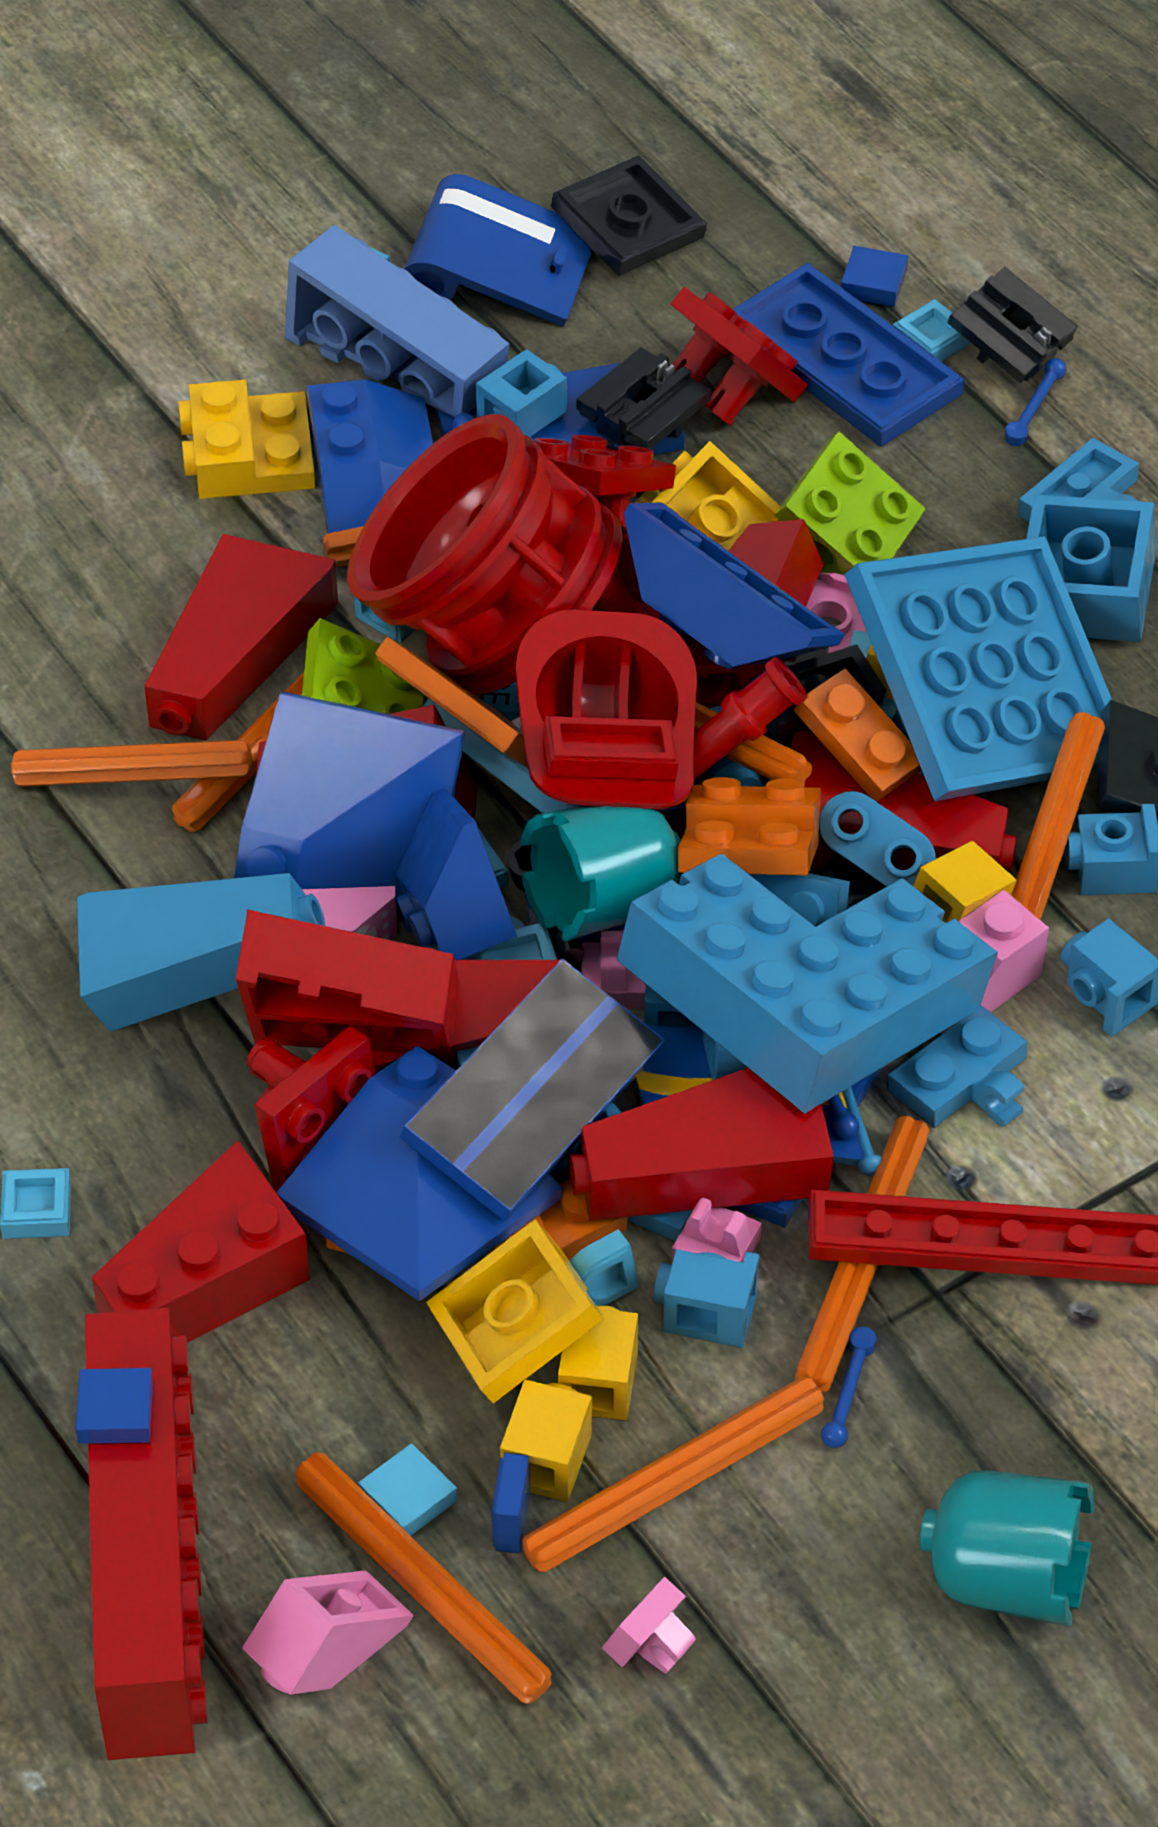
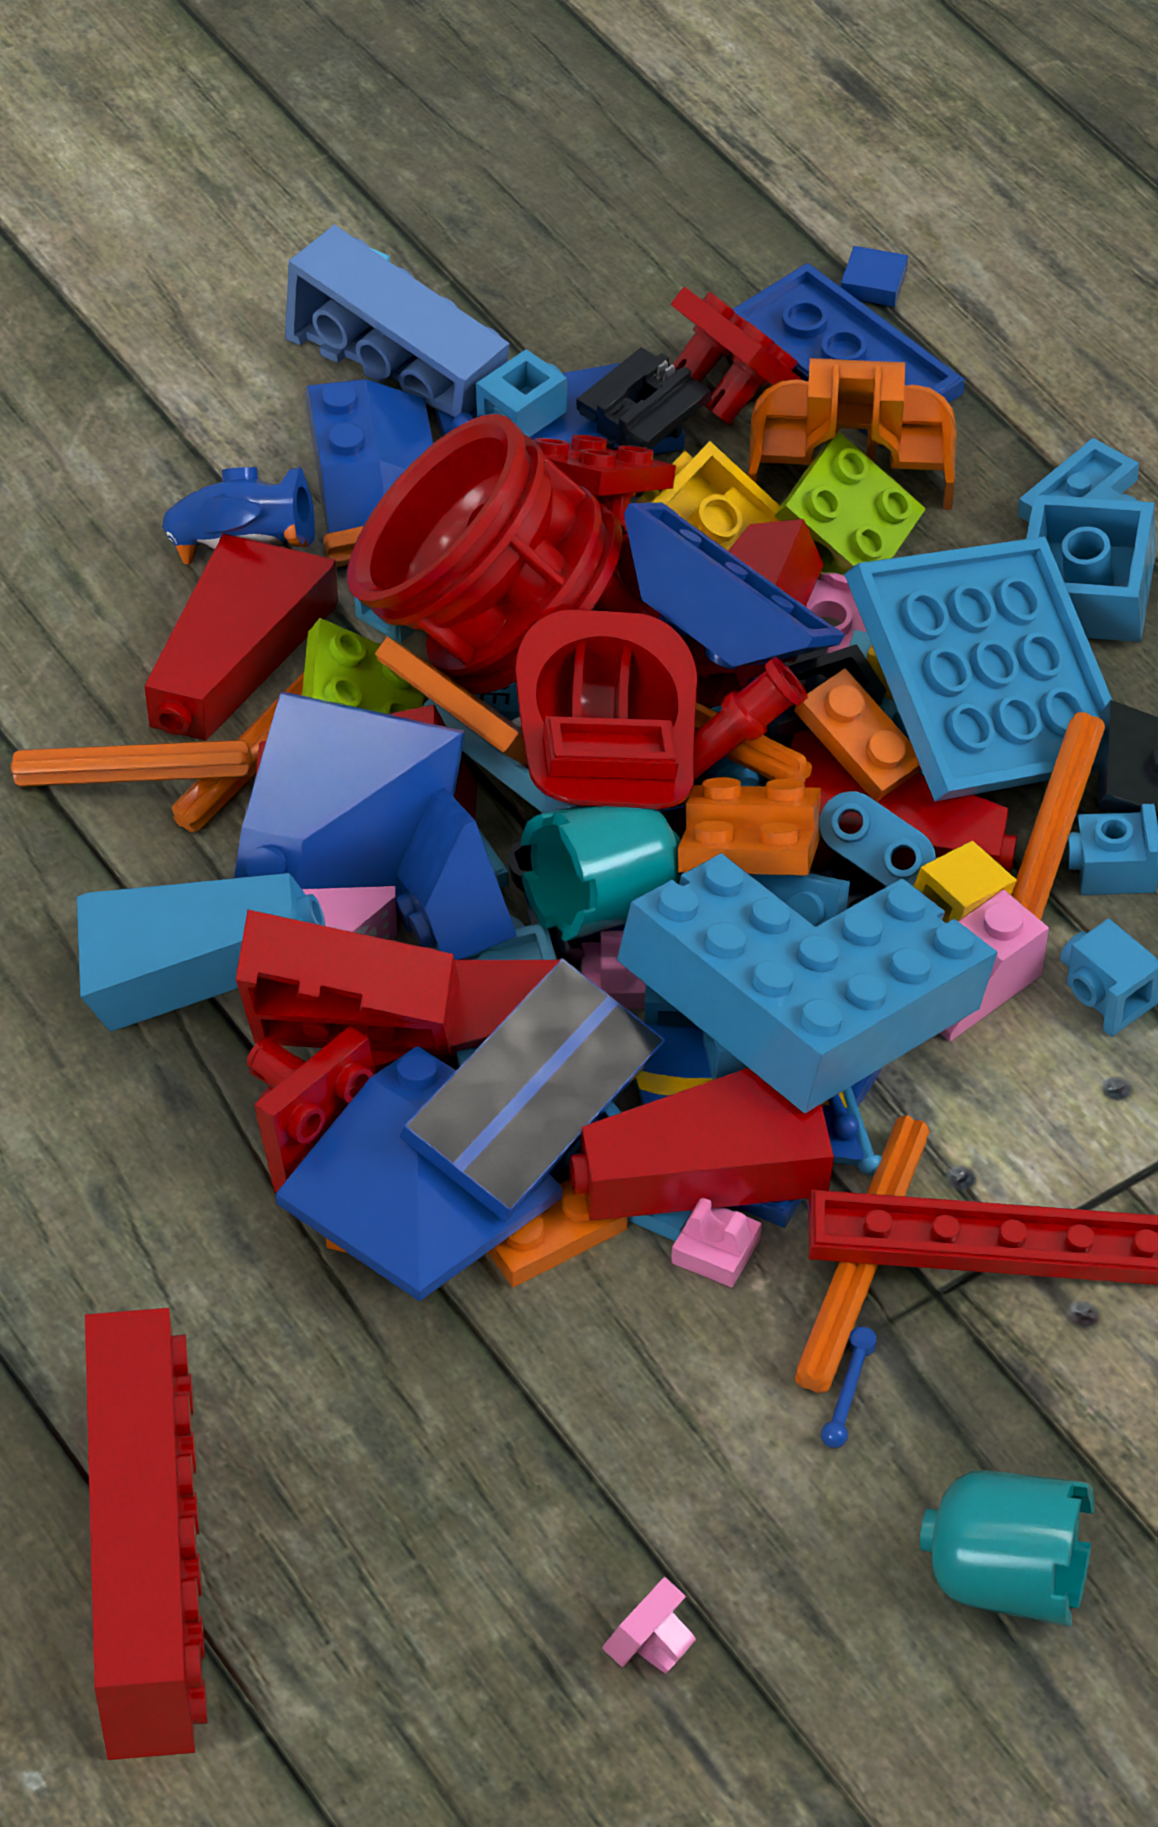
medium azure tile [0,1168,72,1239] -> none
blue tile [76,1368,153,1444] -> none
red wedge [92,1140,310,1343] -> none
yellow plate [178,379,315,499] -> none
bright pink slope [242,1570,414,1695] -> none
orange axle [295,1452,552,1704] -> none
medium azure tile [358,1443,458,1536] -> none
blue door [404,174,592,327] -> none
yellow plate [426,1219,604,1404] -> none
blue tile [491,1453,530,1554] -> none
yellow brick [500,1379,592,1502] -> none
orange axle [522,1376,824,1572] -> none
black plate [551,155,707,276] -> none
yellow brick [558,1306,638,1421] -> none
medium azure tile [570,1229,639,1306] -> none
dark azure brick [653,1249,760,1348] -> none
dark azure plate [888,1005,1028,1128] -> none
medium azure tile [893,299,971,362] -> none
black piece [947,267,1078,383] -> none
blue hinge [1004,358,1067,446] -> none
none -> blue animal [162,467,315,565]
none -> orange piece [748,358,957,510]

